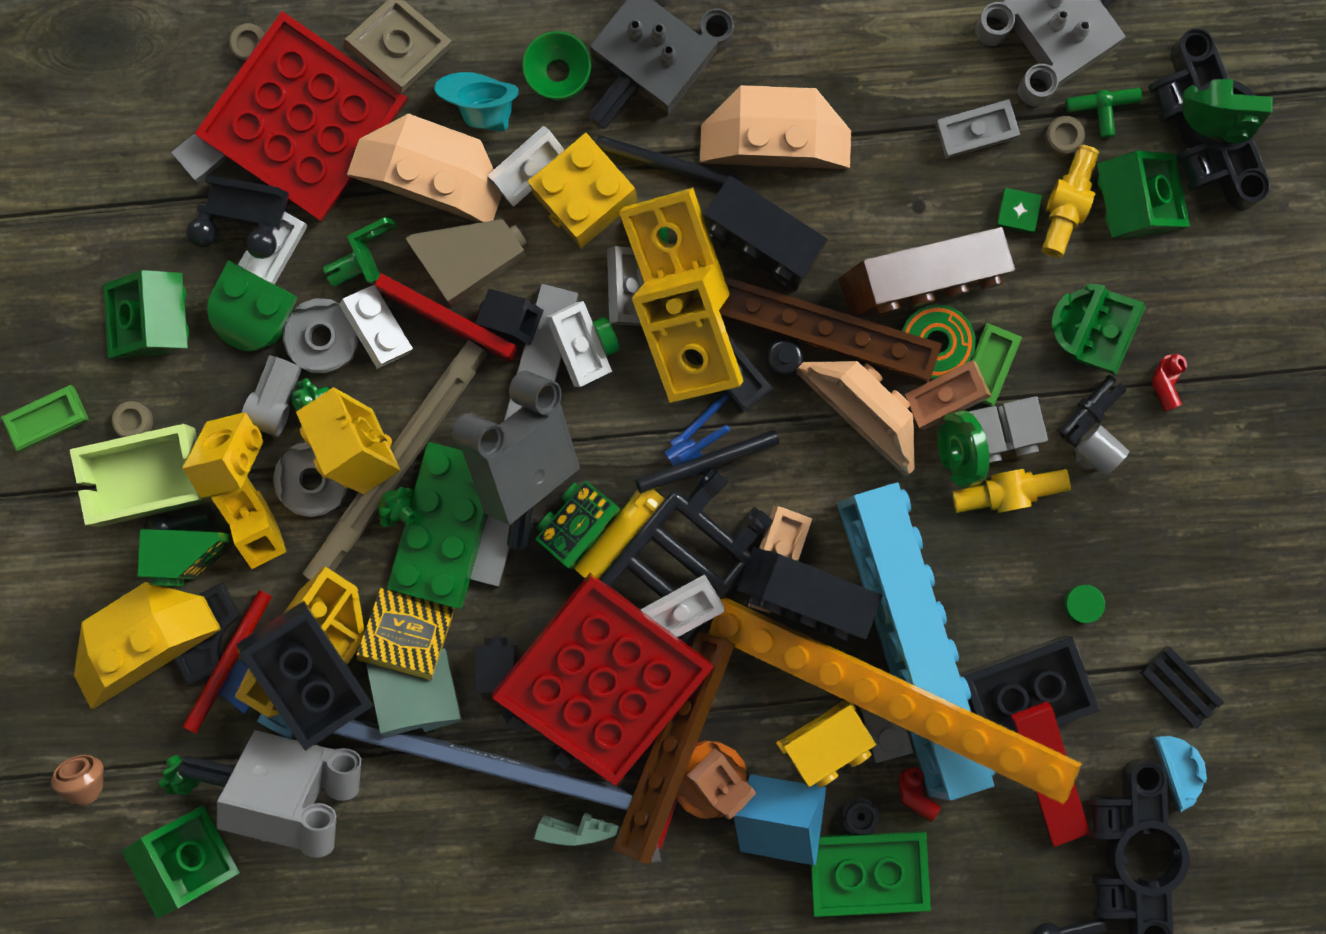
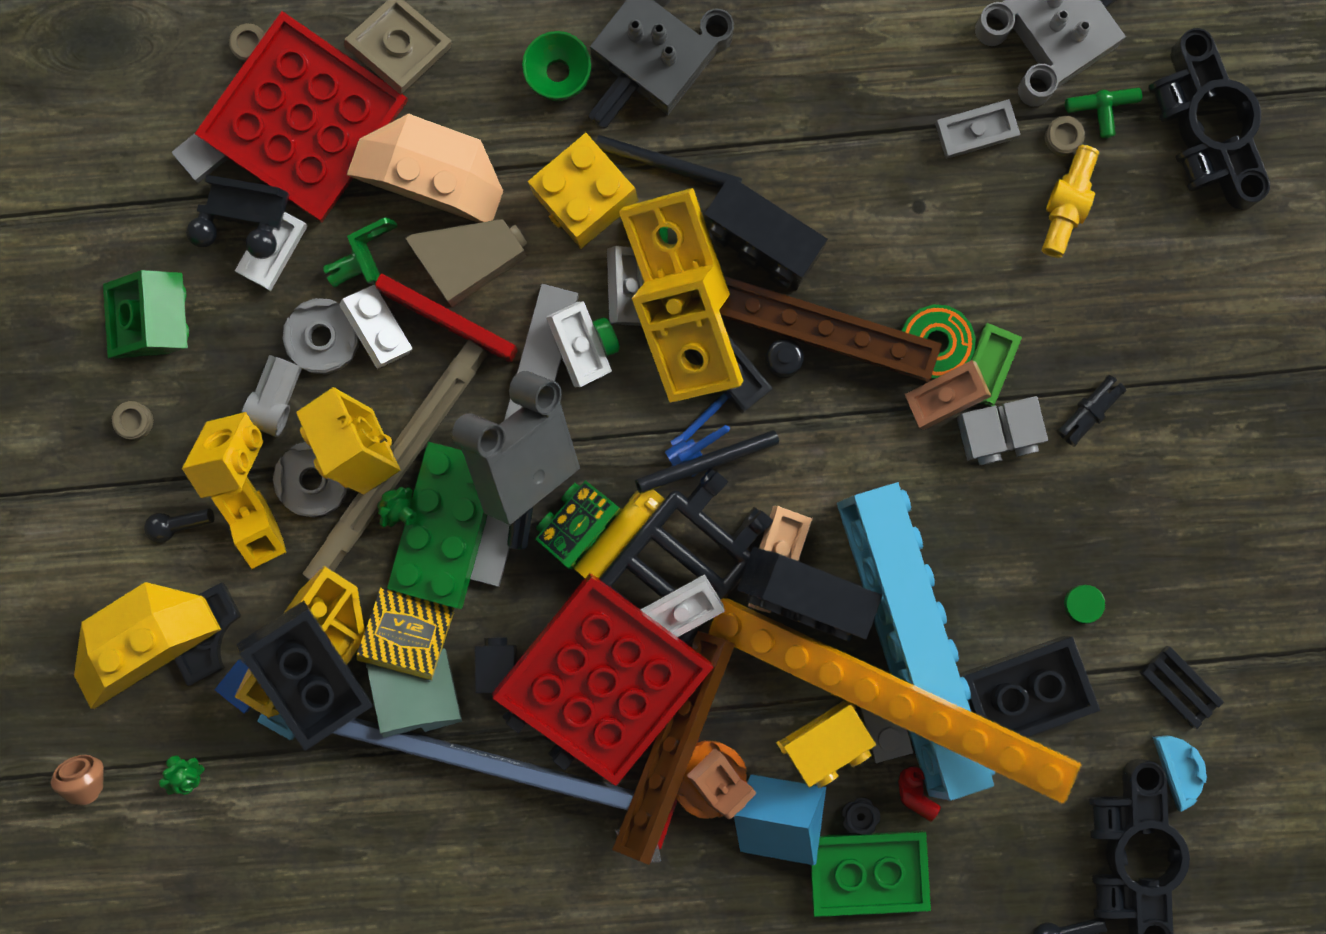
bright green tile [1,385,89,452] -> none
yellowish green piece [70,424,211,527] -> none
green slope [121,805,240,919] -> none
green slope [137,529,234,586] -> none
light grey piece [179,730,362,858] -> none
red piece [183,590,272,734] -> none
green slope [207,260,299,351] -> none
green plant [291,378,330,412] -> none
teal piece [434,72,519,132] -> none
black brick [475,288,544,345] -> none
white plate [488,126,564,207] -> none
sand green slope [534,812,621,845] -> none
light nougat wedge [700,85,851,169] -> none
light nougat wedge [796,361,914,477] -> none
wedge [839,227,1015,318] -> none
green tile [937,410,989,488] -> none
yellow pin [952,469,1071,513] -> none
green tile [996,188,1042,234] -> none
red tile [1011,701,1090,847] -> none
green slope [1052,284,1146,376] -> none
light grey piece [1074,425,1130,476] -> none
green slope [1097,150,1190,238] -> none
red arm [1152,354,1187,412] -> none
green slope [1182,79,1273,143] -> none

